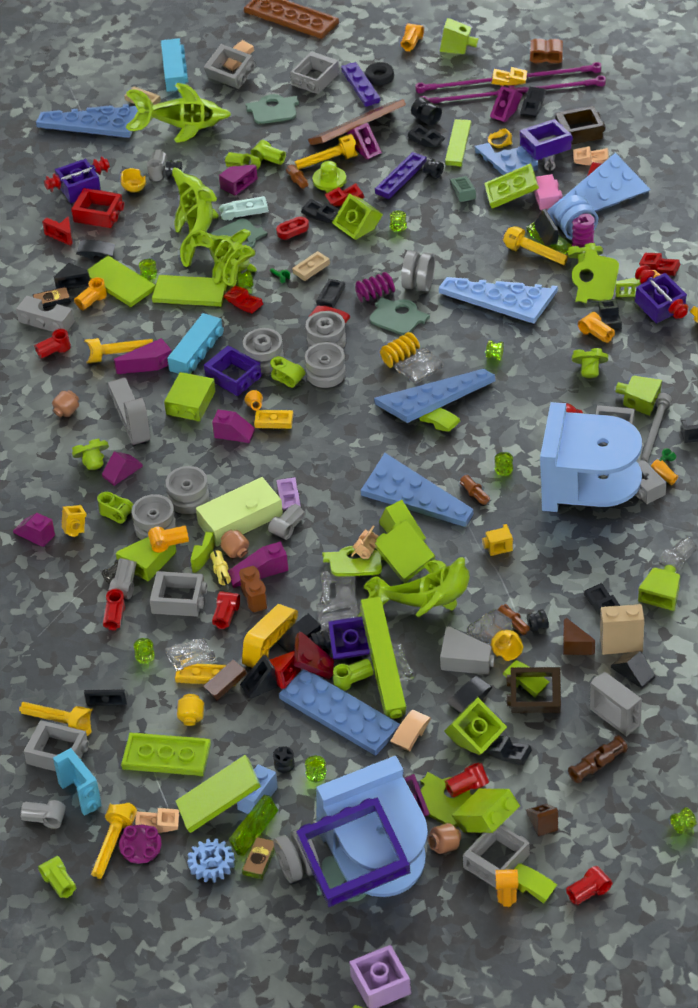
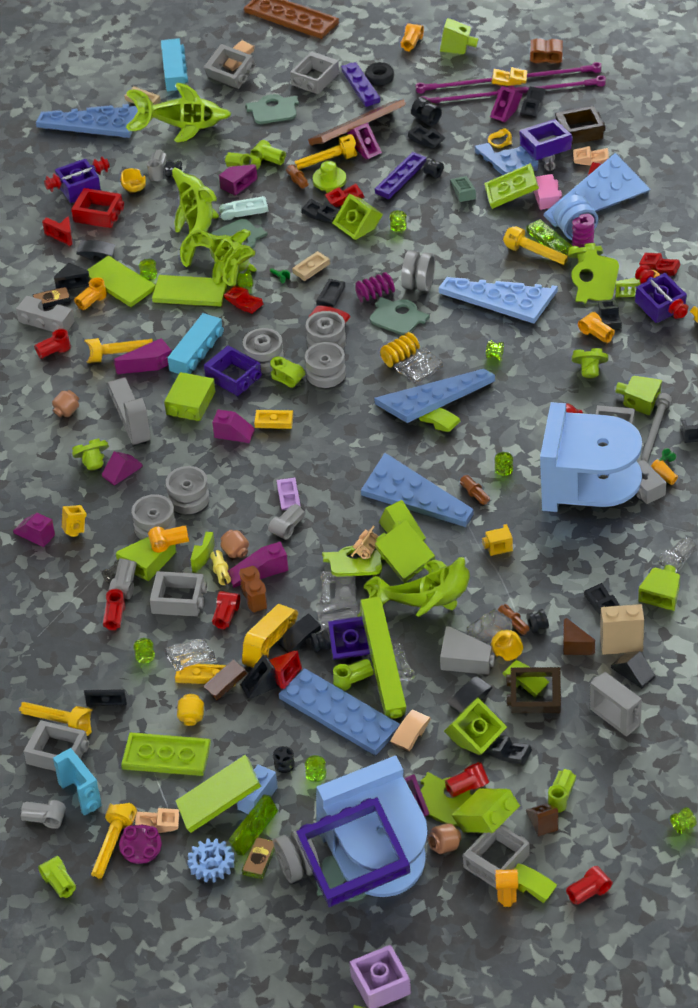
lime piece [97,491,134,524] -> none
yellowish green brick [196,477,283,547] -> none
light orange cone [245,390,263,410] -> none
red plate [276,217,309,240] -> none
dark red wing [294,631,334,679] -> none
lime tile [445,119,471,166] -> none
black slope [534,209,558,246] -> none
reddish brown piece [568,735,628,783] -> none
none -> lime piece [548,769,576,813]

